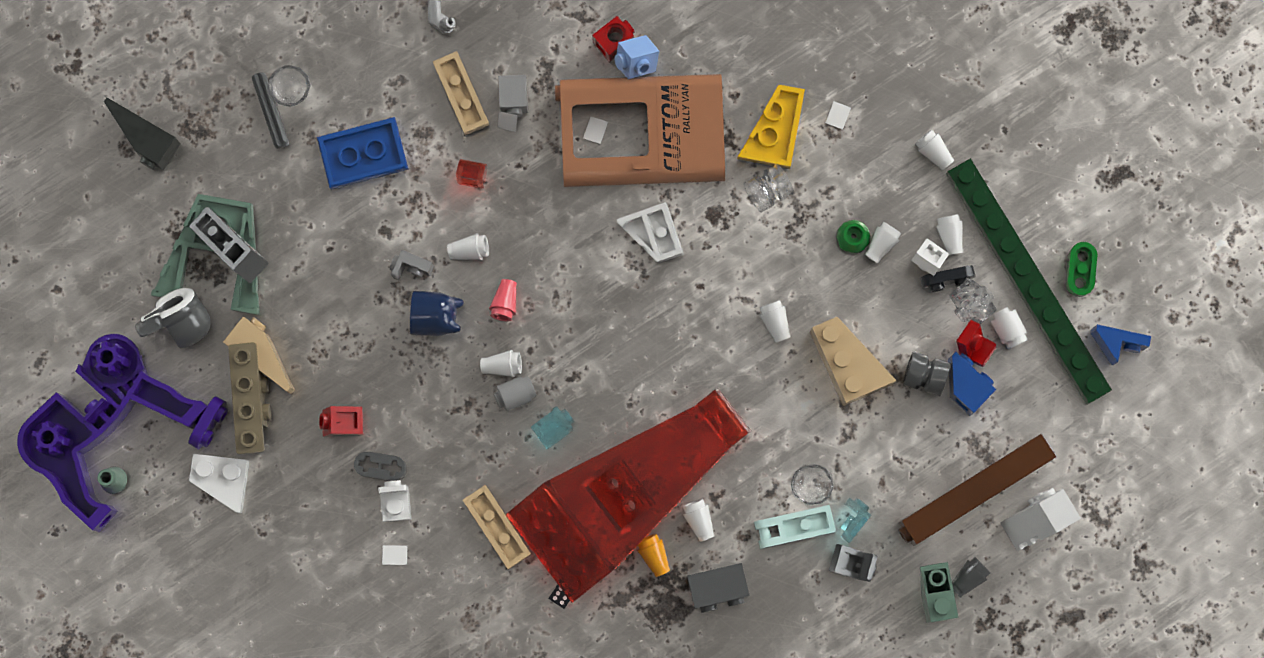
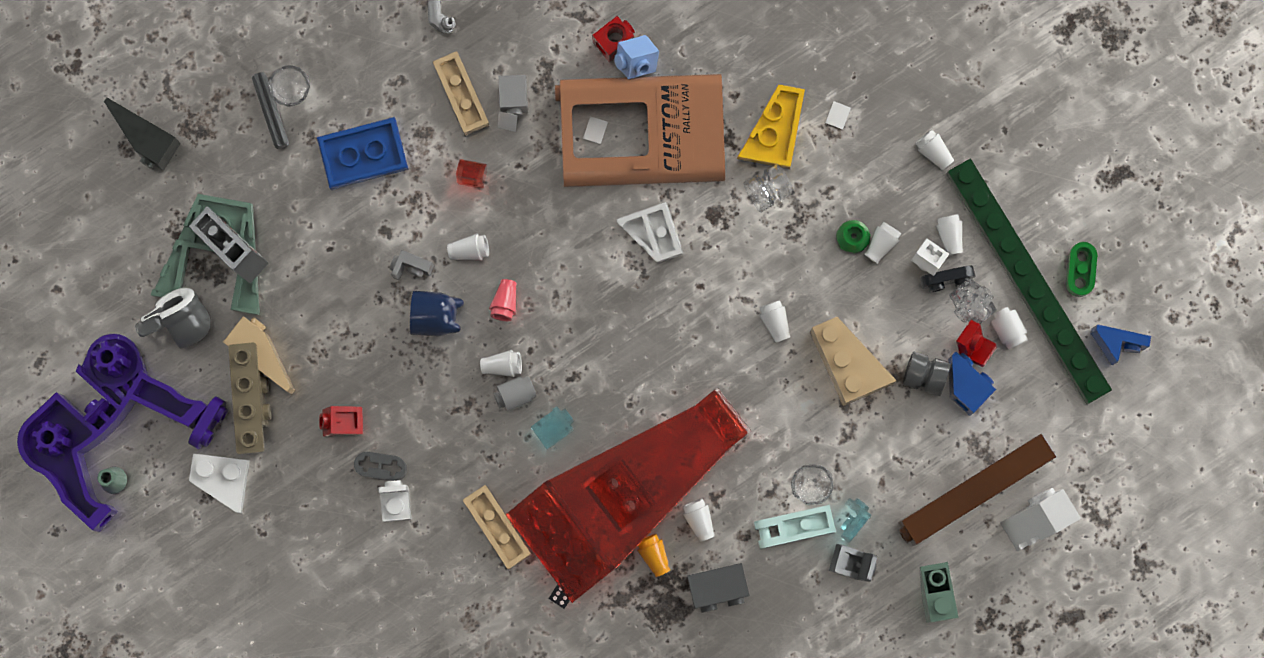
white sticker [382,545,407,565] -> none
dark grey cone [952,557,990,598] -> none

